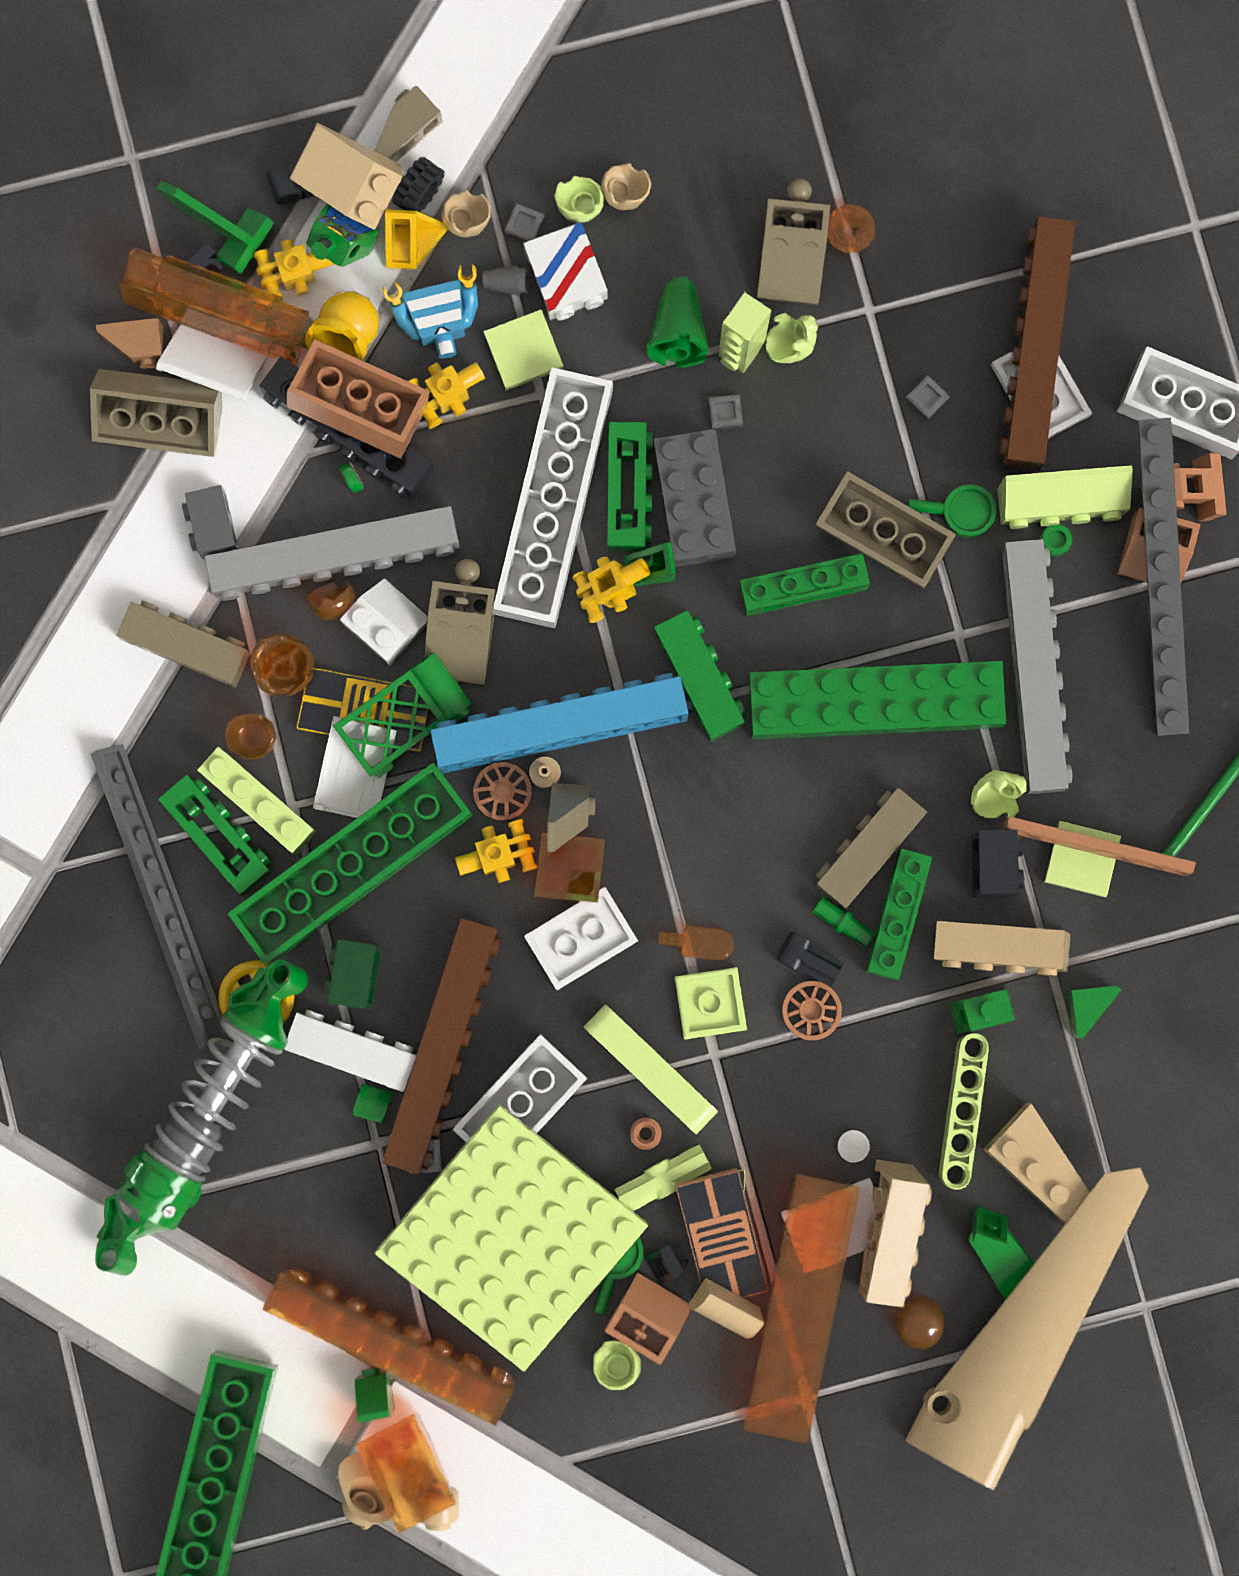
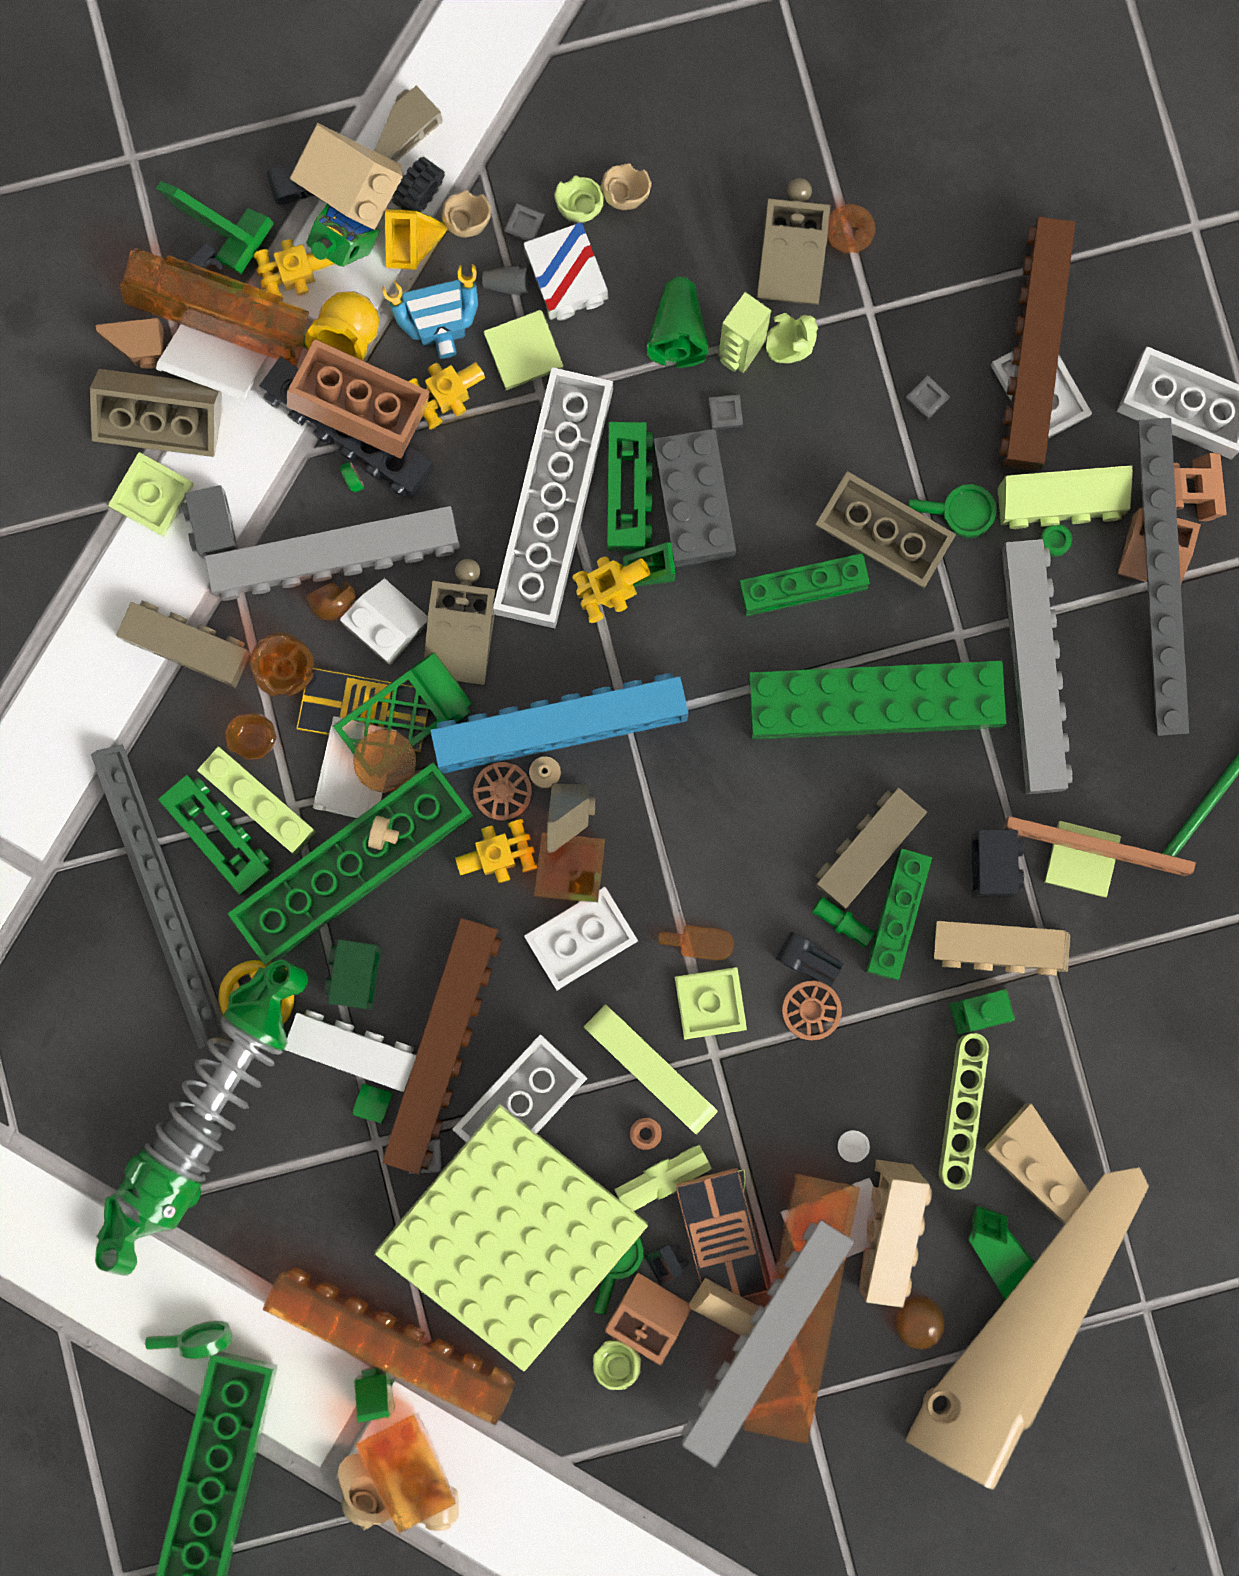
green brick [654,610,747,742] -> none
yellowish green hair [971,770,1027,819] -> none
green slope [1067,986,1121,1040] -> none
none -> yellowish green tile [108,452,195,537]
none -> green piece [145,1321,233,1359]
none -> clear orange tile [352,729,416,793]
none -> tan tile [368,816,399,850]
none -> light grey brick [680,1219,854,1467]

